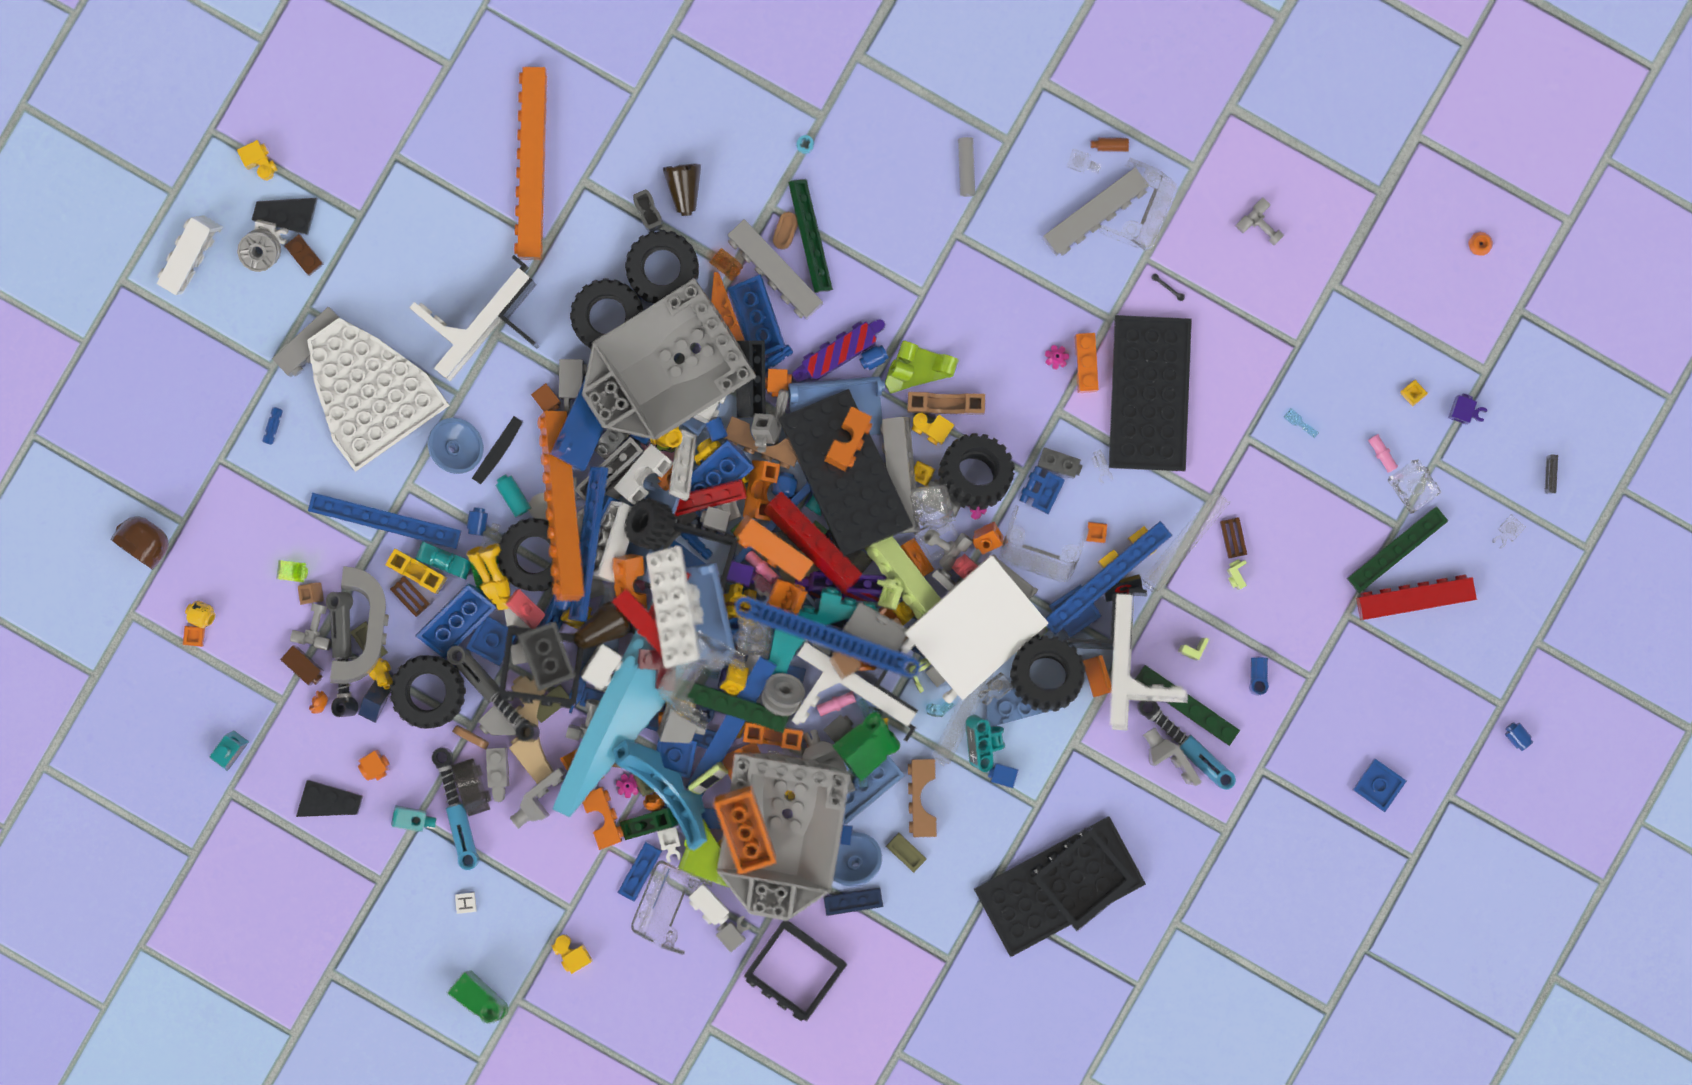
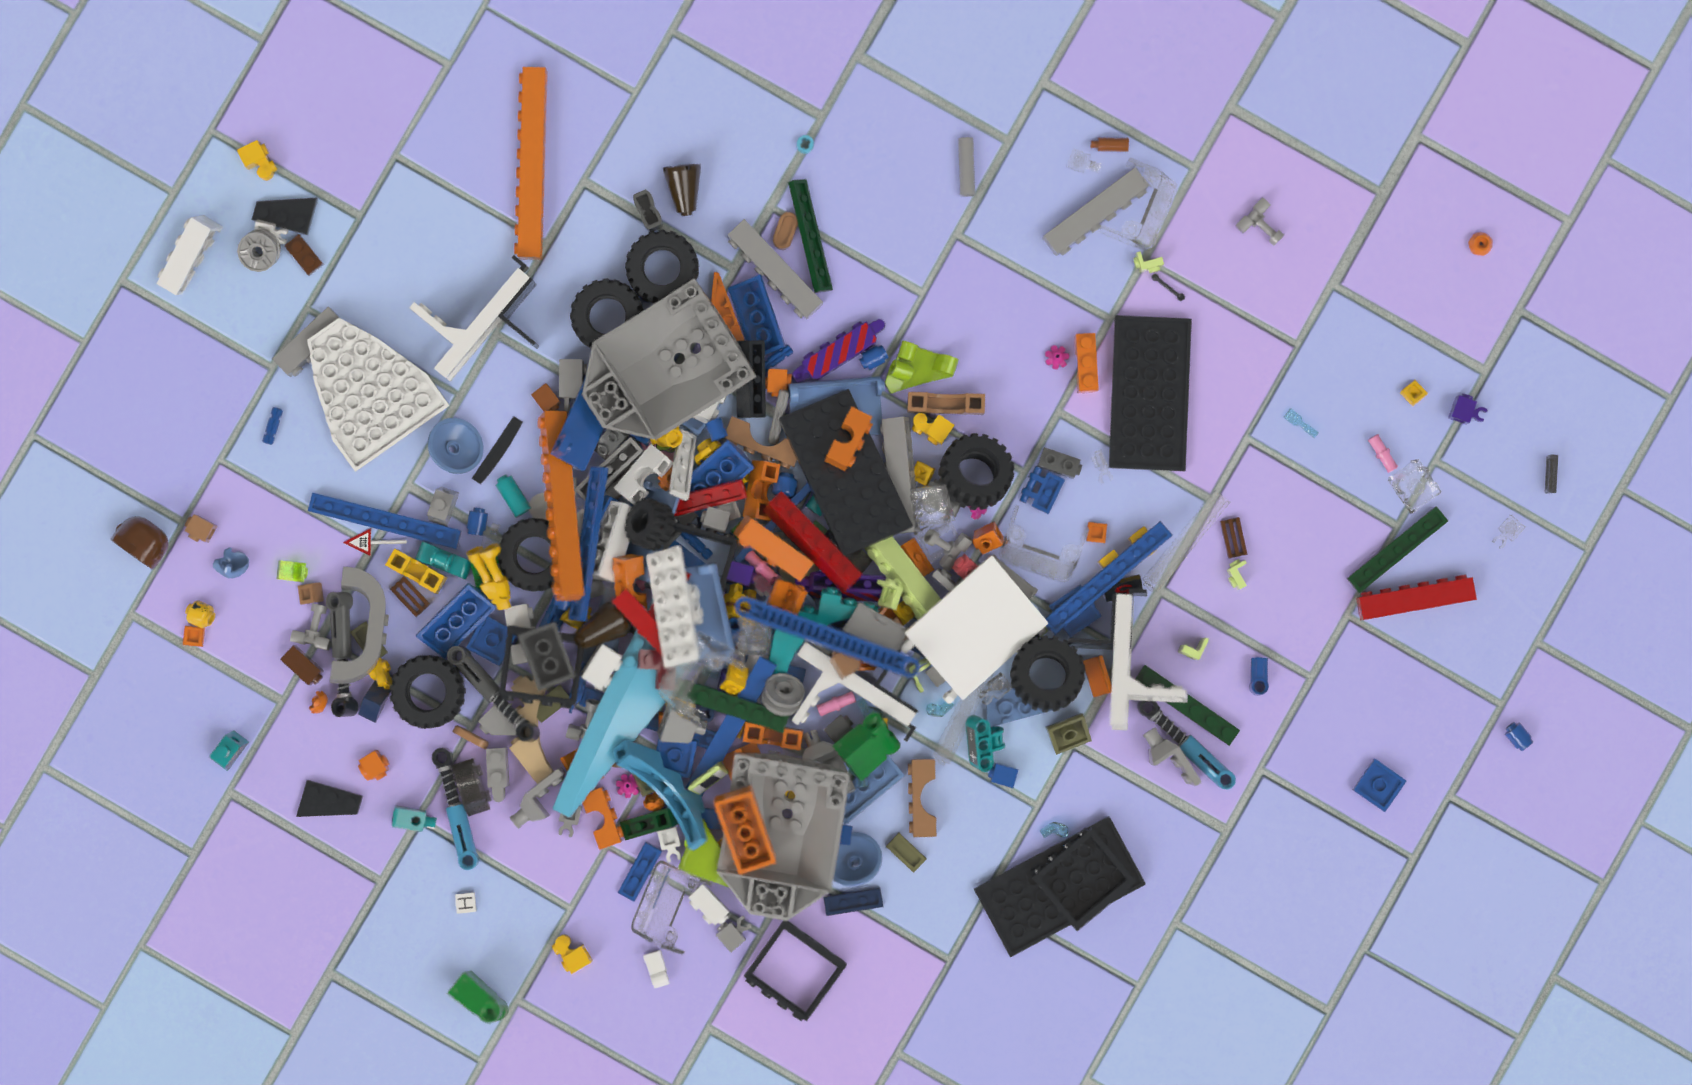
coral plate [506,589,546,629] -> none
clear orange bracket [709,248,743,281] -> none
light grey brick [751,414,779,452] -> none
none -> medium nougat brick [184,514,218,543]
none -> medium blue hair [213,547,249,579]
none -> piece [343,528,407,556]
none -> light grey torso [427,487,459,527]
none -> light grey plate [559,806,582,838]
none -> white leg [643,949,670,989]
none -> clear light blue arm [1039,822,1069,838]
none -> olive slope [1045,713,1092,755]
none -> yellowish green bracket [1133,251,1164,273]

